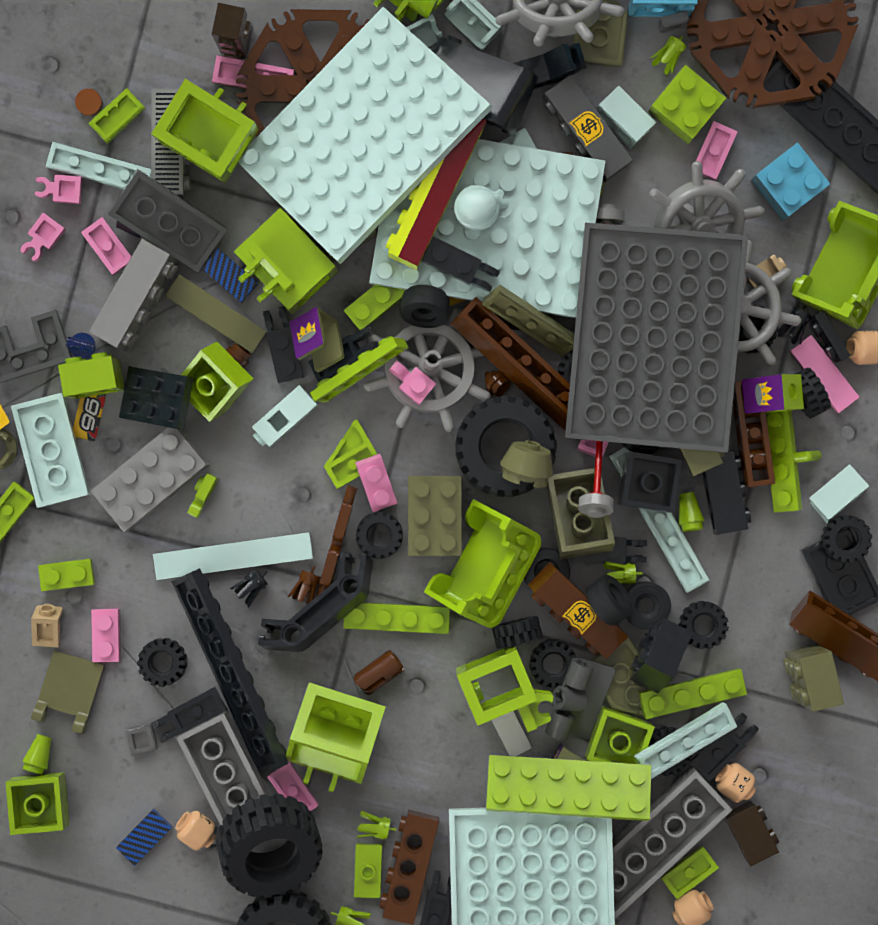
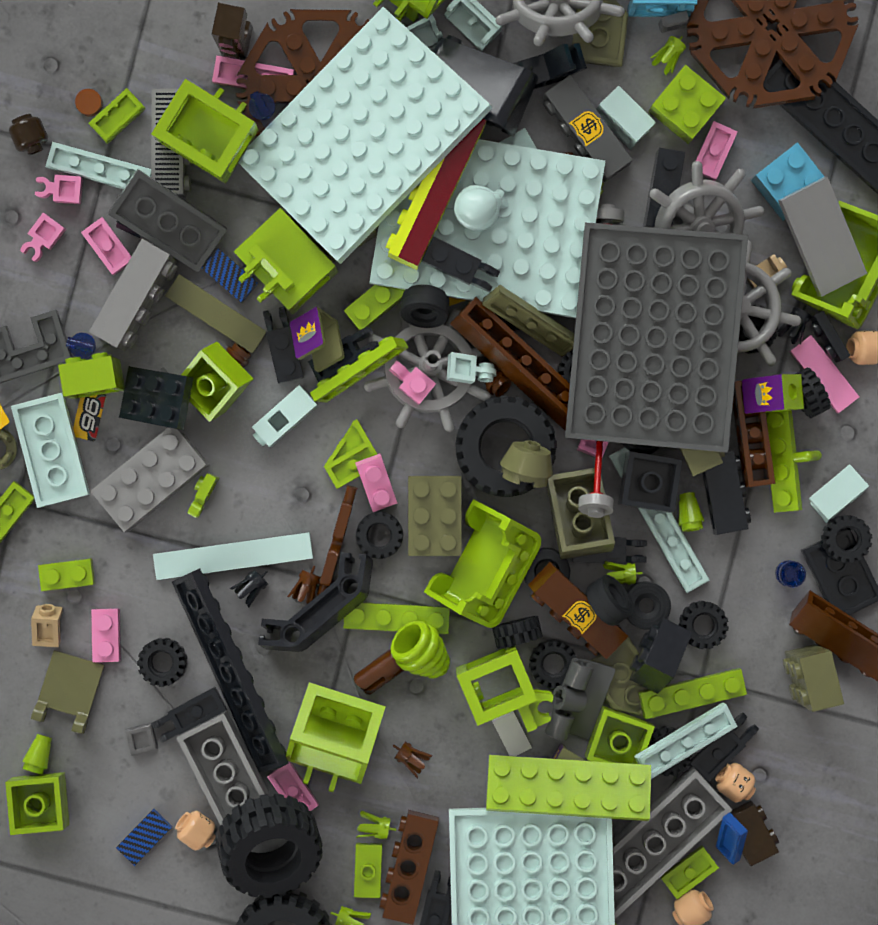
none -> dark brown head [9,114,48,155]
none -> clear blue plate [249,91,275,120]
none -> lime piece [390,621,450,679]
none -> reddish brown piece [393,741,433,779]
none -> light aqua plate [447,352,497,384]
none -> black brick [643,147,686,228]
none -> blue tile [716,812,748,865]
none -> clear blue wheel [775,560,806,588]
none -> light grey tile [778,177,867,297]

